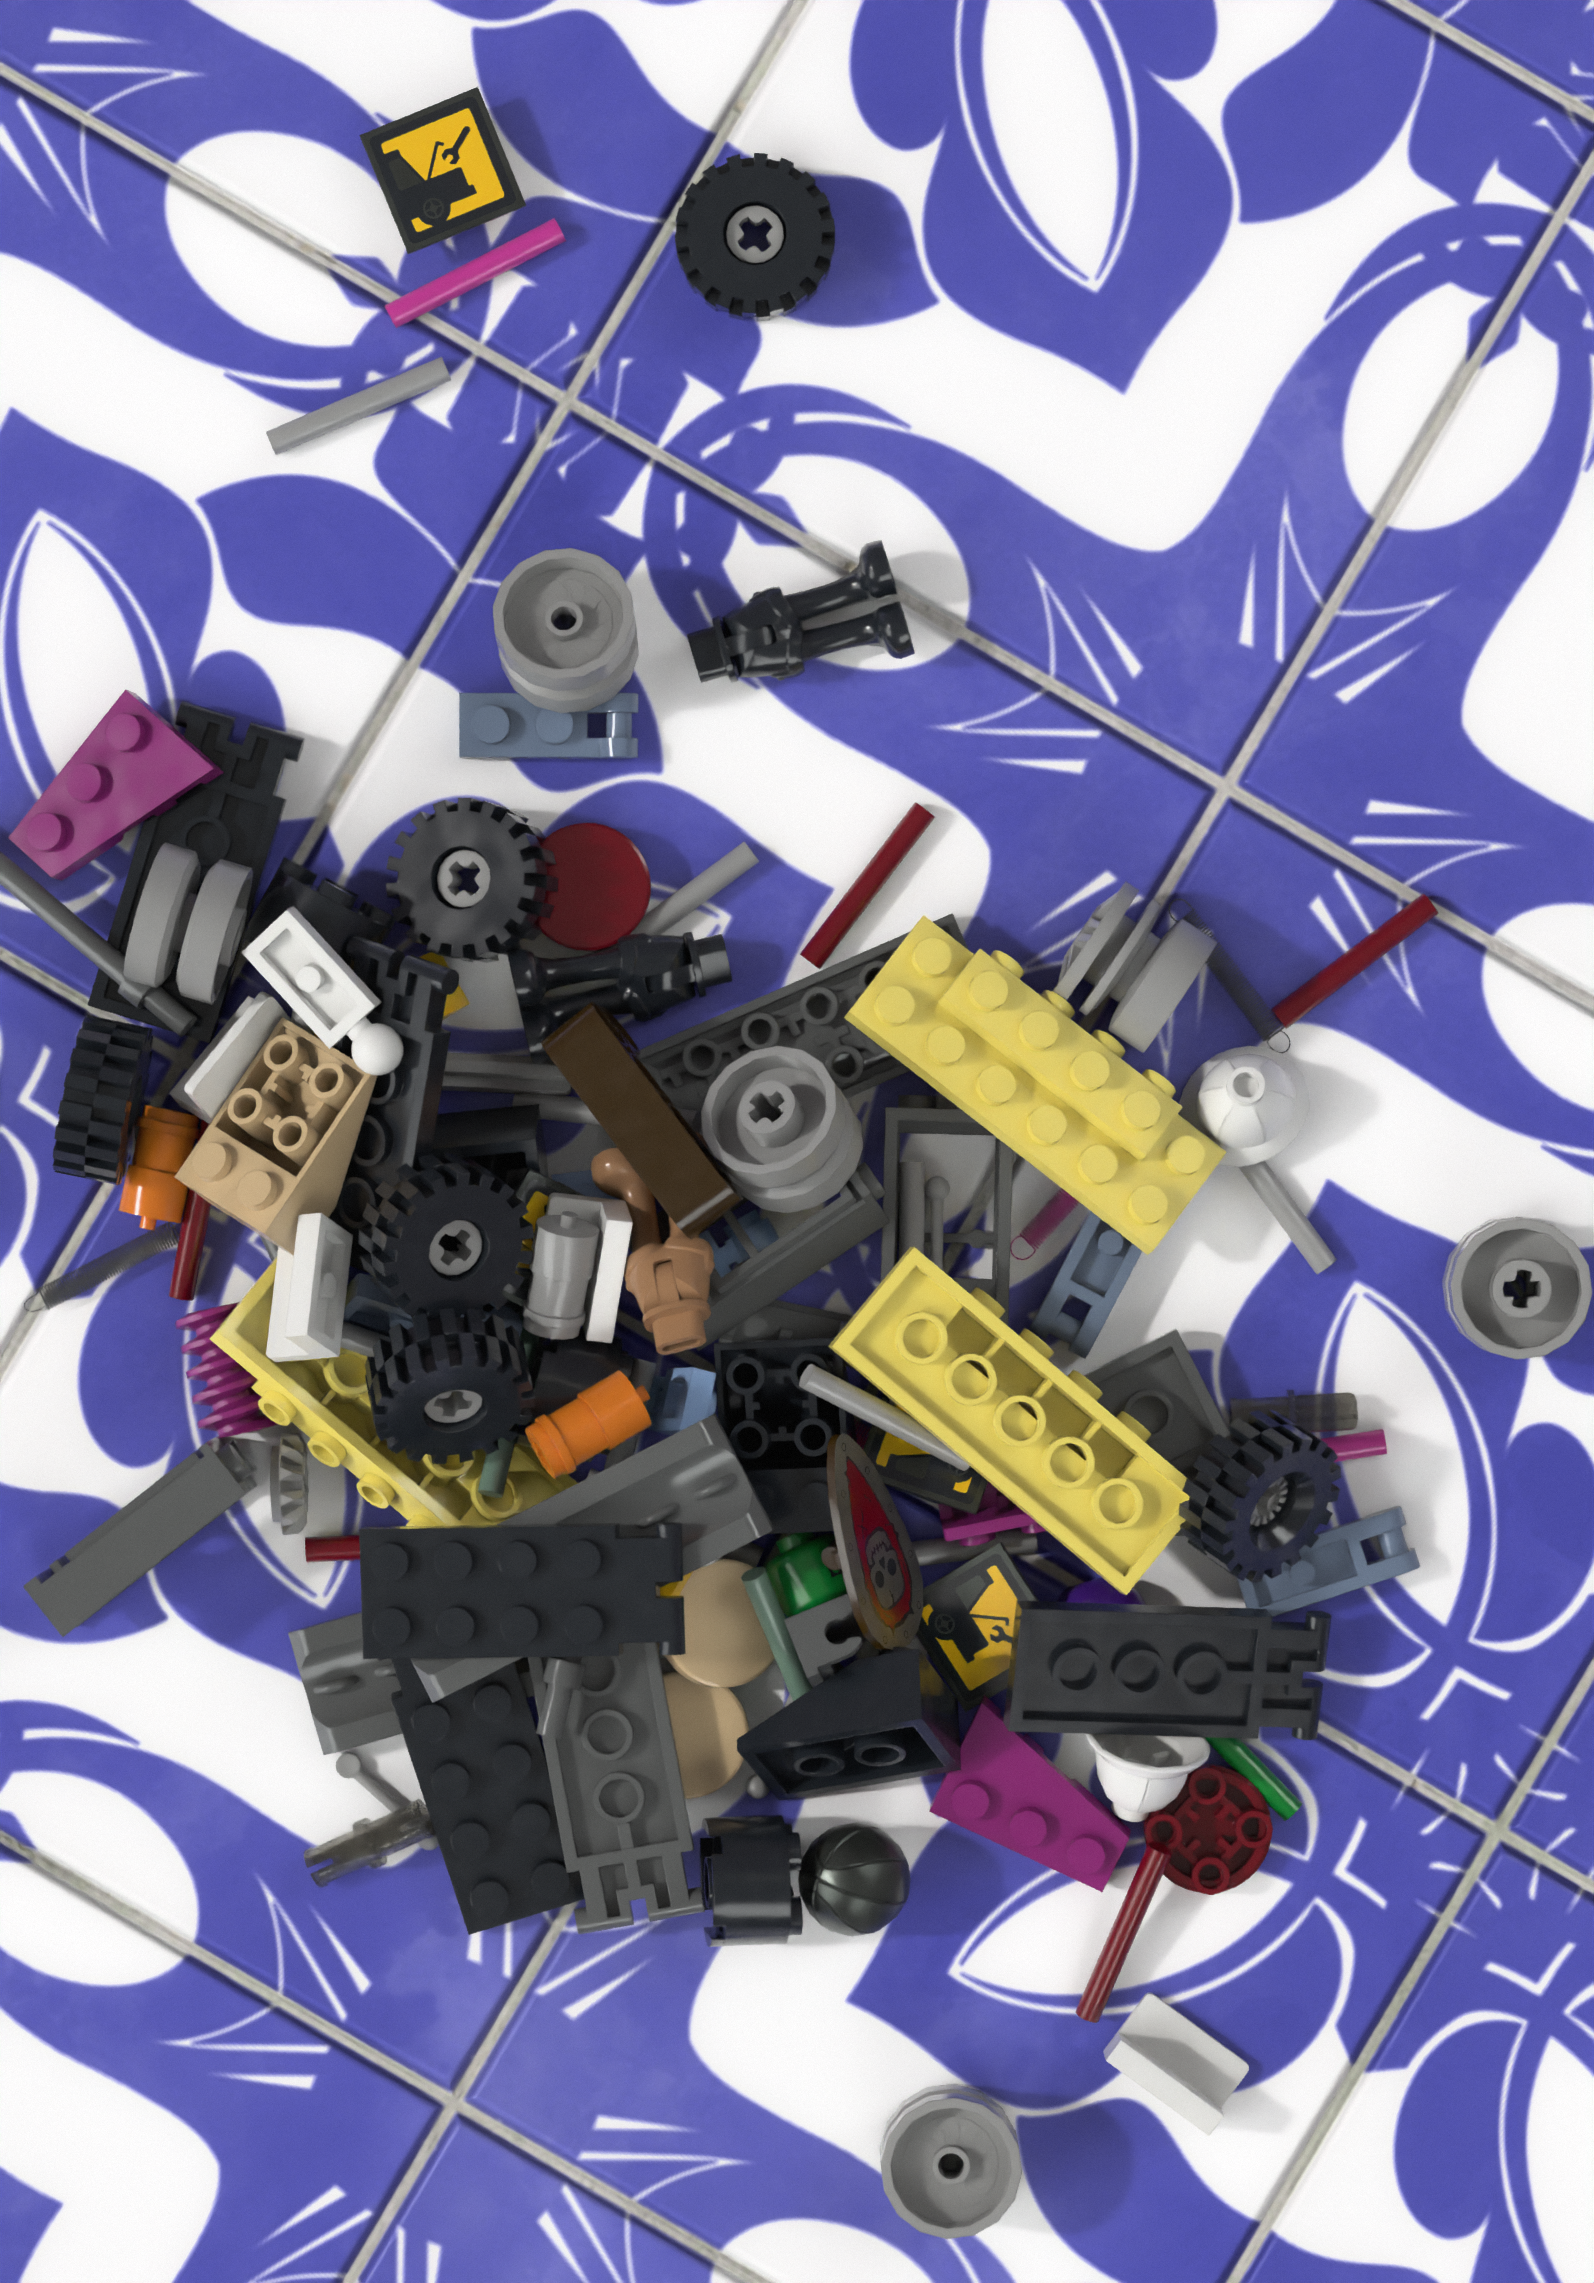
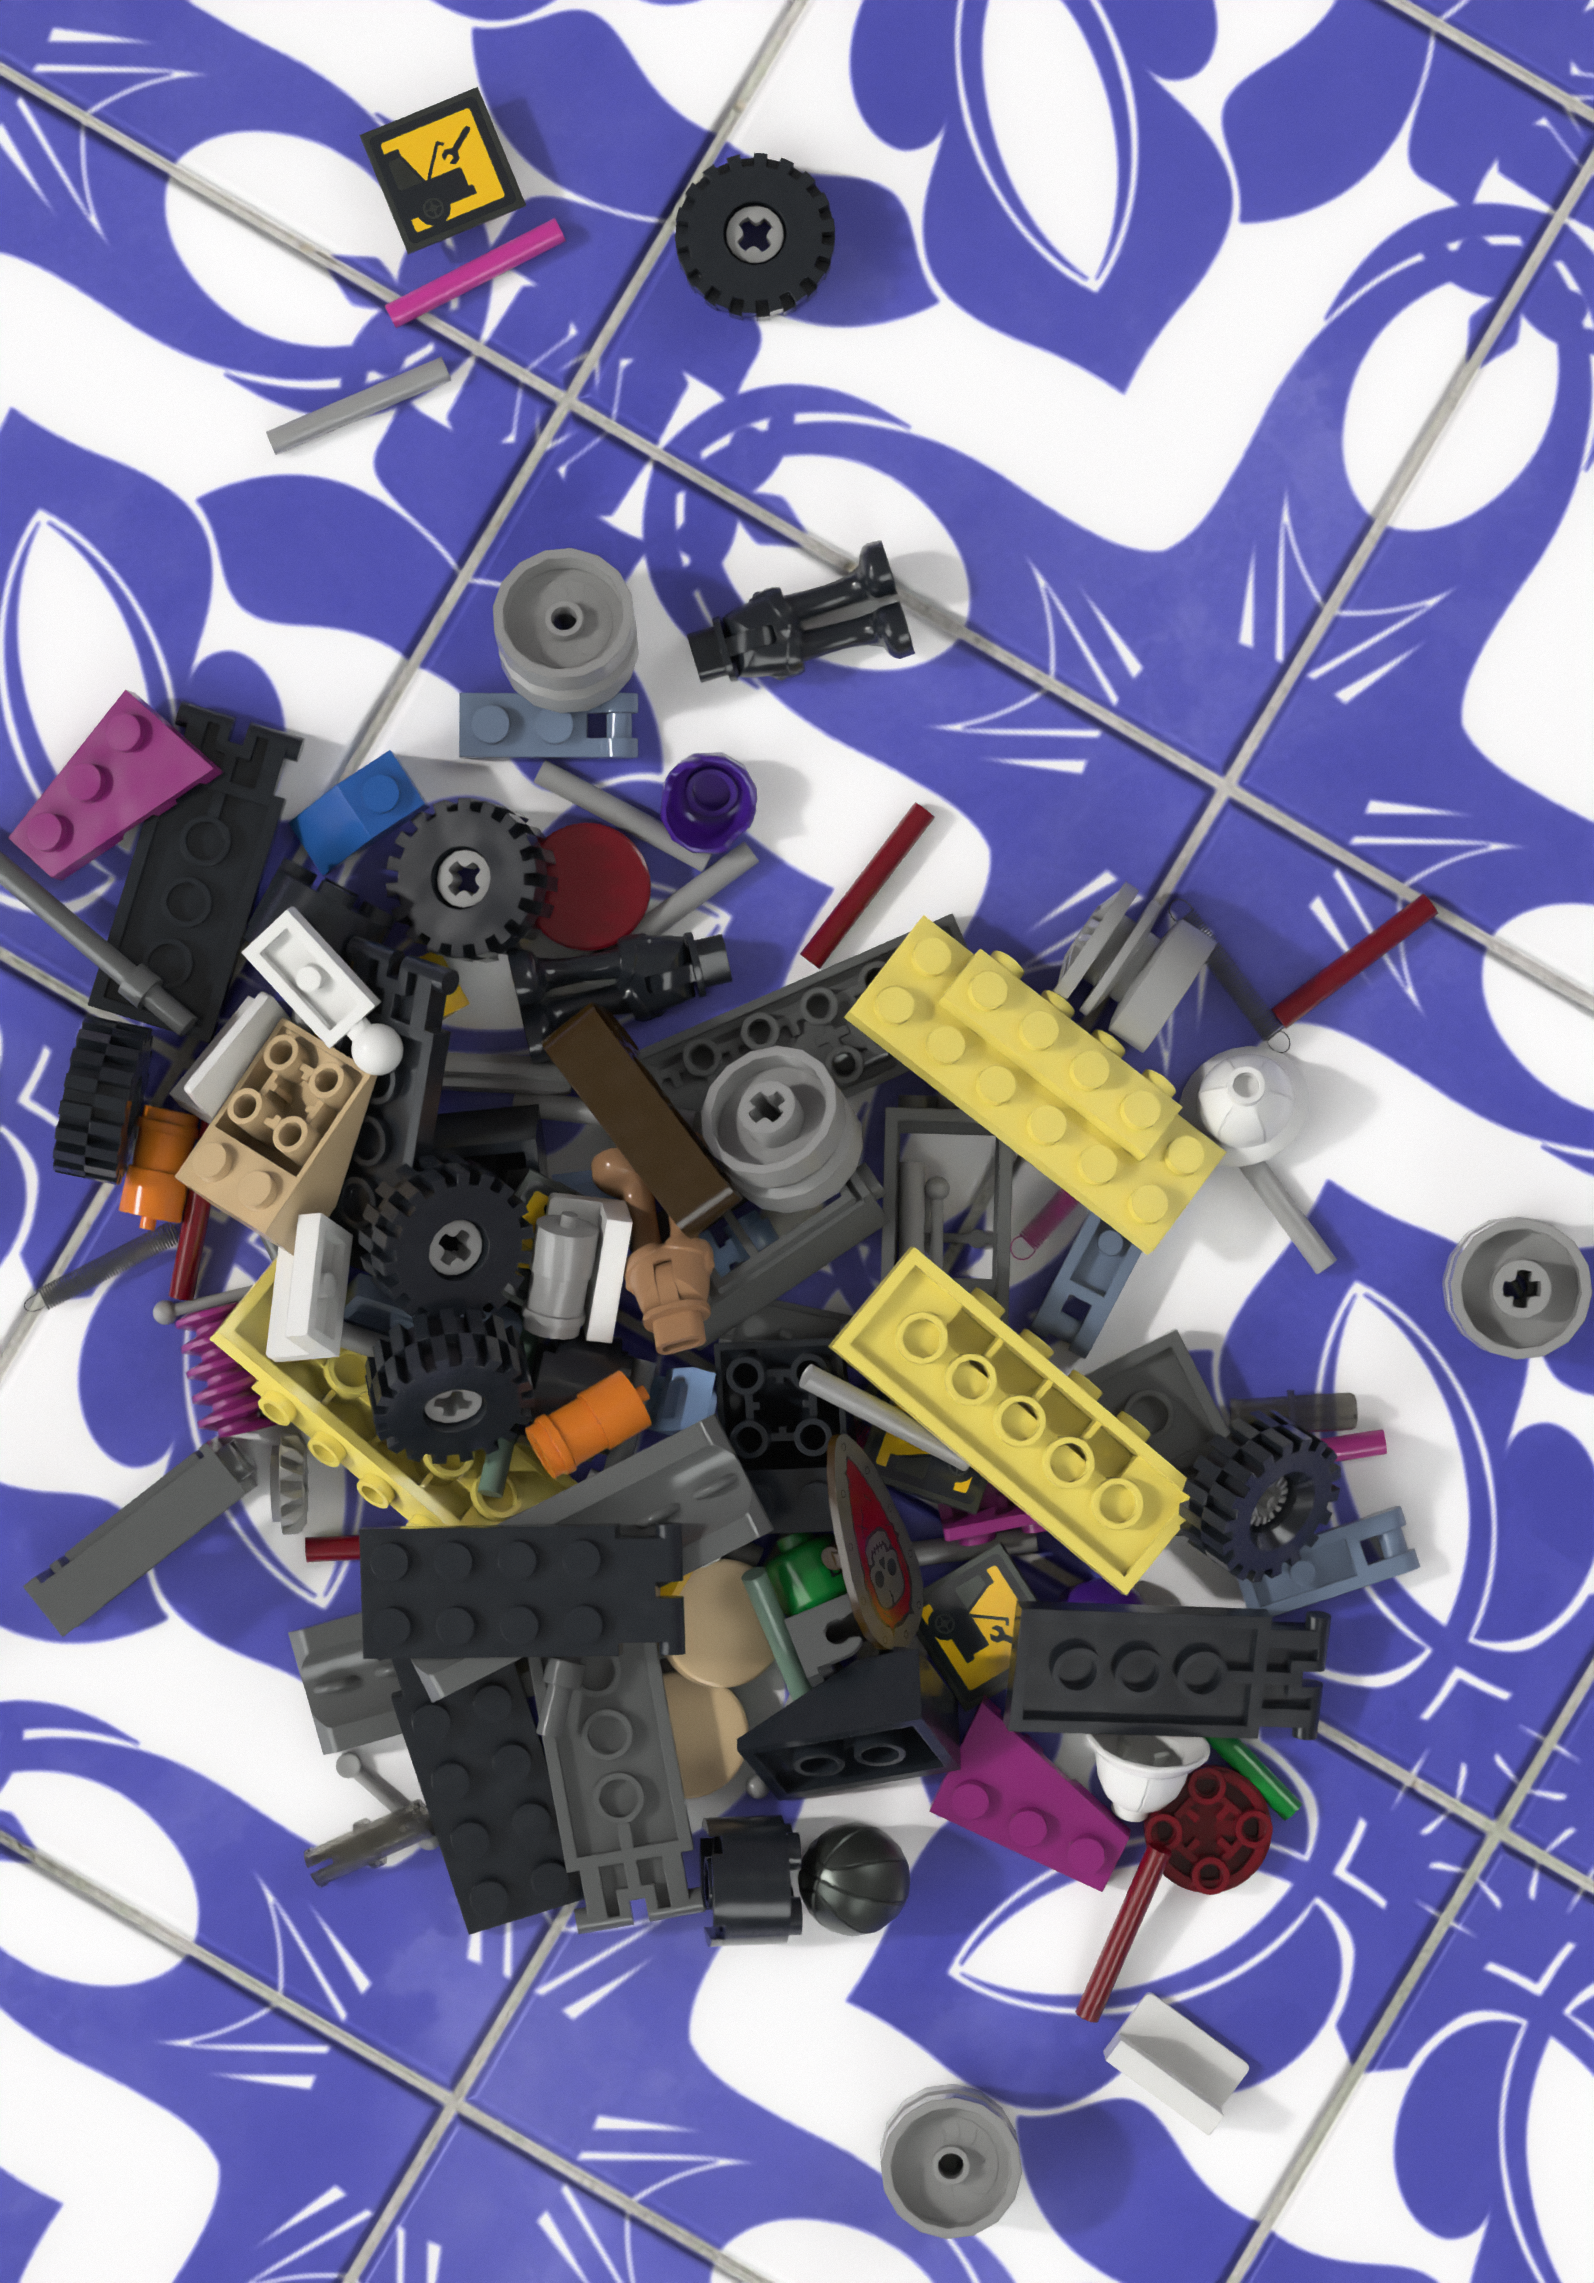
light grey wheel [123,842,253,1005] -> none
none -> light grey hinge [153,1285,253,1325]
none -> blue slope [288,750,430,877]
none -> light grey bar [534,760,712,872]
none -> dark purple hair [660,752,758,854]

